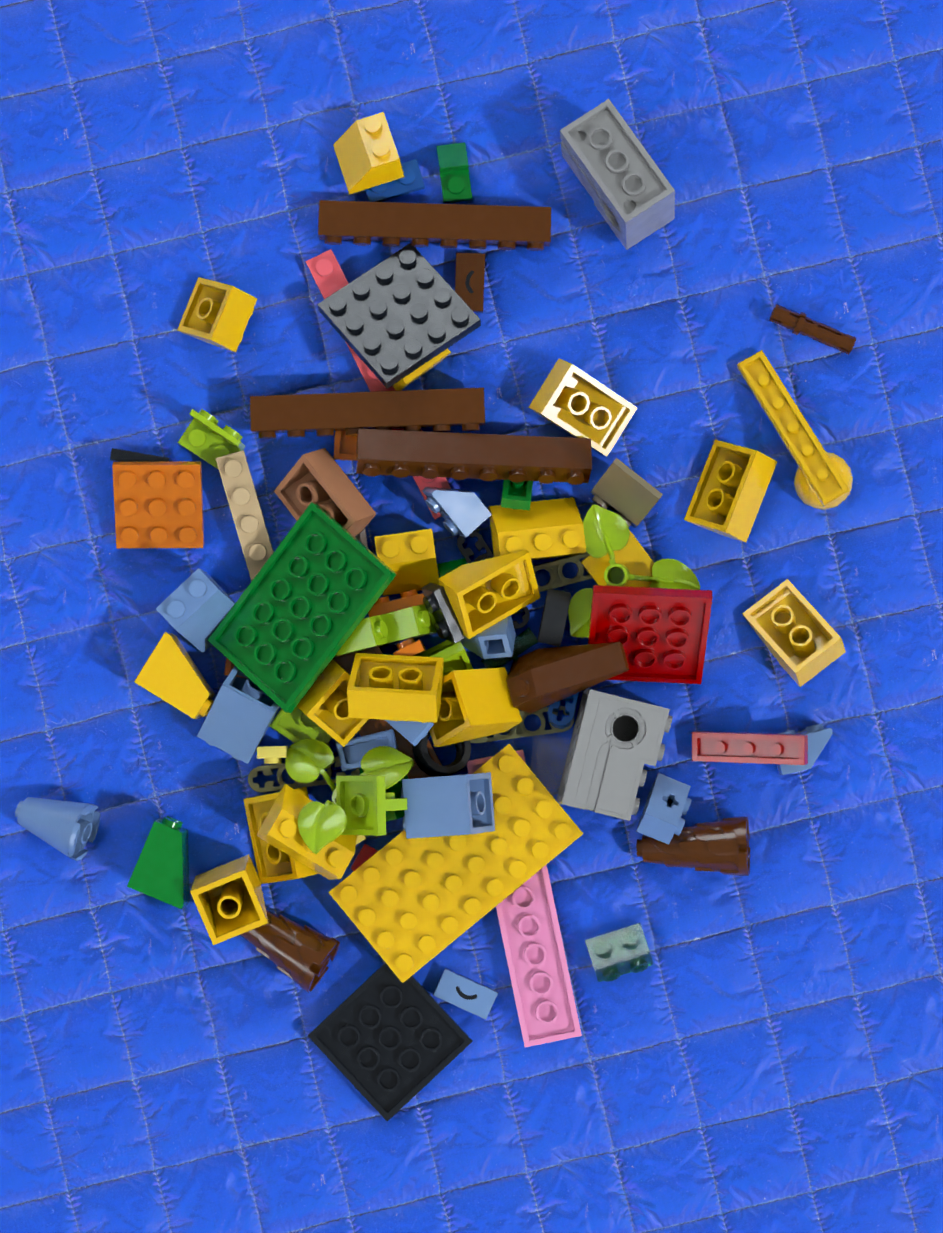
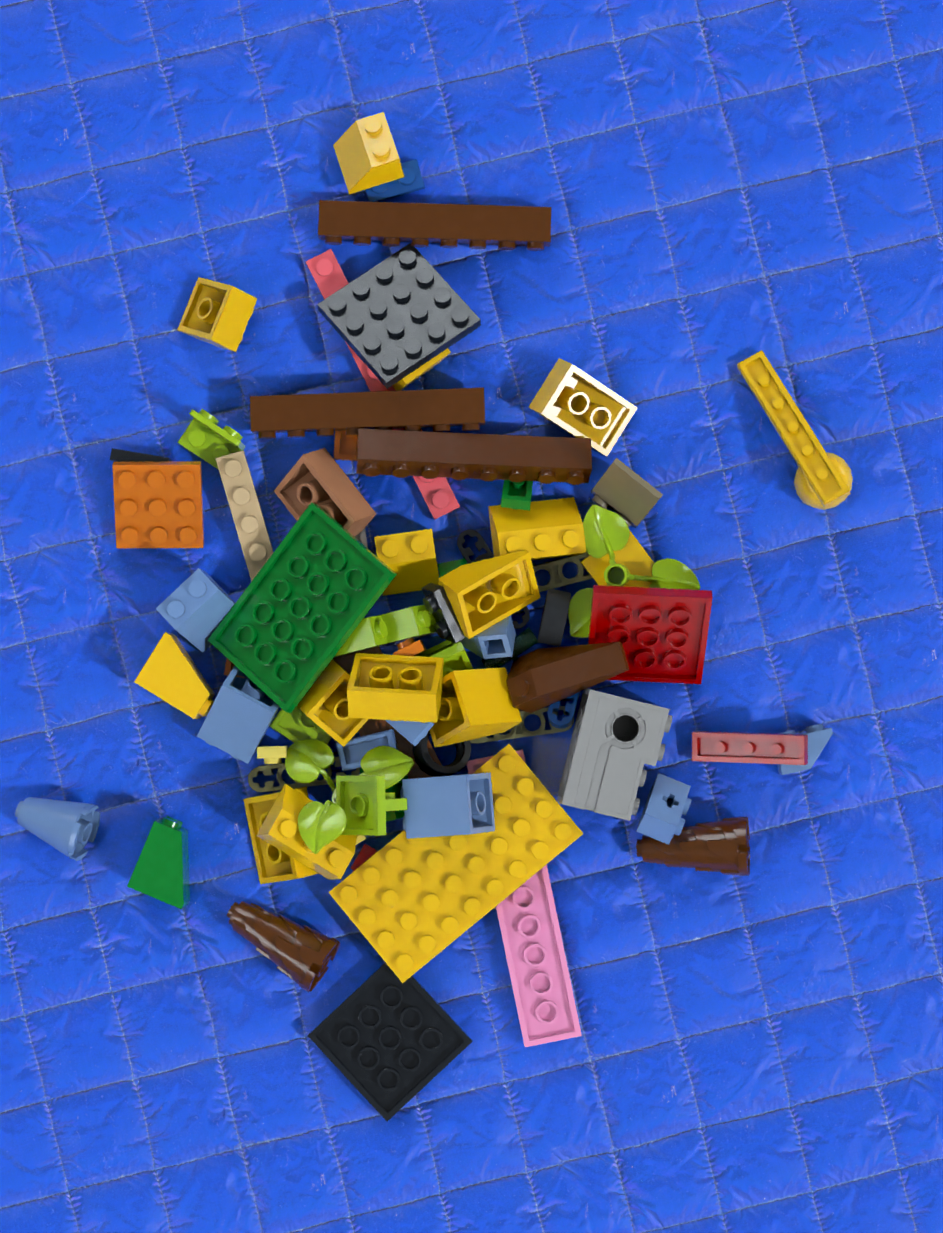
yellow slope [190,854,268,945] -> none
orange plate [368,589,425,617] -> none
slope [422,487,492,537] -> none
medium blue tile [433,968,498,1020] -> none
green slope [437,142,472,204] -> none
reddish brown tile [455,253,485,313] -> none
light grey piece [560,99,675,250] -> none
bracket [585,923,653,982] -> none
yellow slope [684,440,777,543] -> none
yellow slope [742,579,846,687] -> none
reddish brown pin [769,304,856,355] -> none

